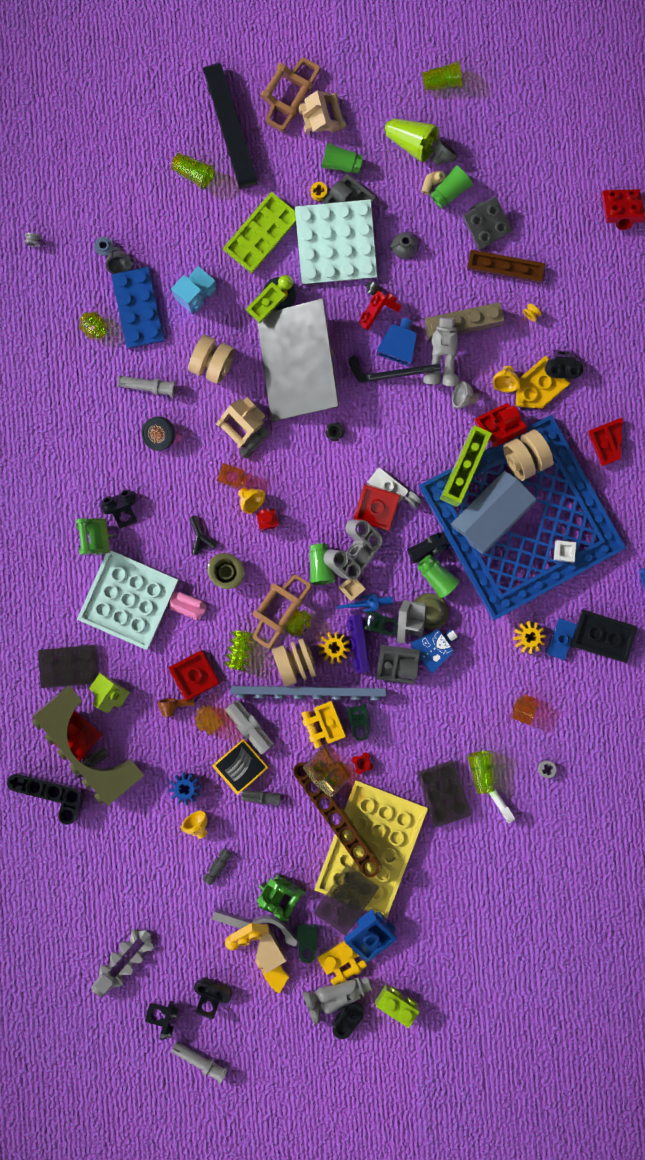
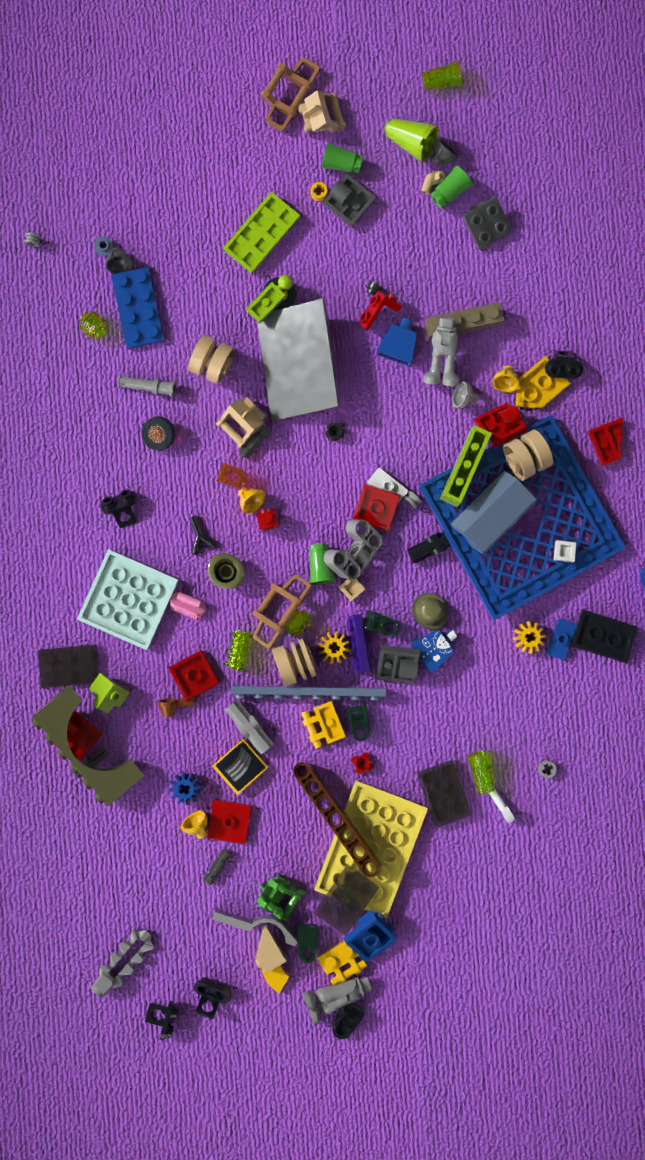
black beam [7,772,84,825] -> none
bright green piece [76,518,114,556] -> none
clear neon green plant [171,153,215,190] -> none
medium azure brick [171,266,217,313] -> none
light grey pin [171,1041,229,1084] -> none
clear yellow brick [194,705,225,736] -> none
black beam [202,62,258,190] -> none
yellow plate [225,923,269,951] -> none
dark grey axle [241,790,280,806] -> none
light aqua plate [295,199,377,285] -> none
clear yellow slope [303,747,350,797] -> none
blue piece [336,594,393,612] -> none
black piece [348,356,441,383] -> none
lime brick [375,984,420,1028] -> none
dark grey piece [390,231,418,259] -> none
light grey panel [397,600,426,643] -> none
bright green plant [417,555,460,598] -> none
reddish brown plate [467,249,545,284] -> none
clear orange brick [510,694,538,725] -> none
yellow bush [522,303,542,322] -> none
red plate [601,189,645,230] -> none
none -> red plate [207,799,252,844]

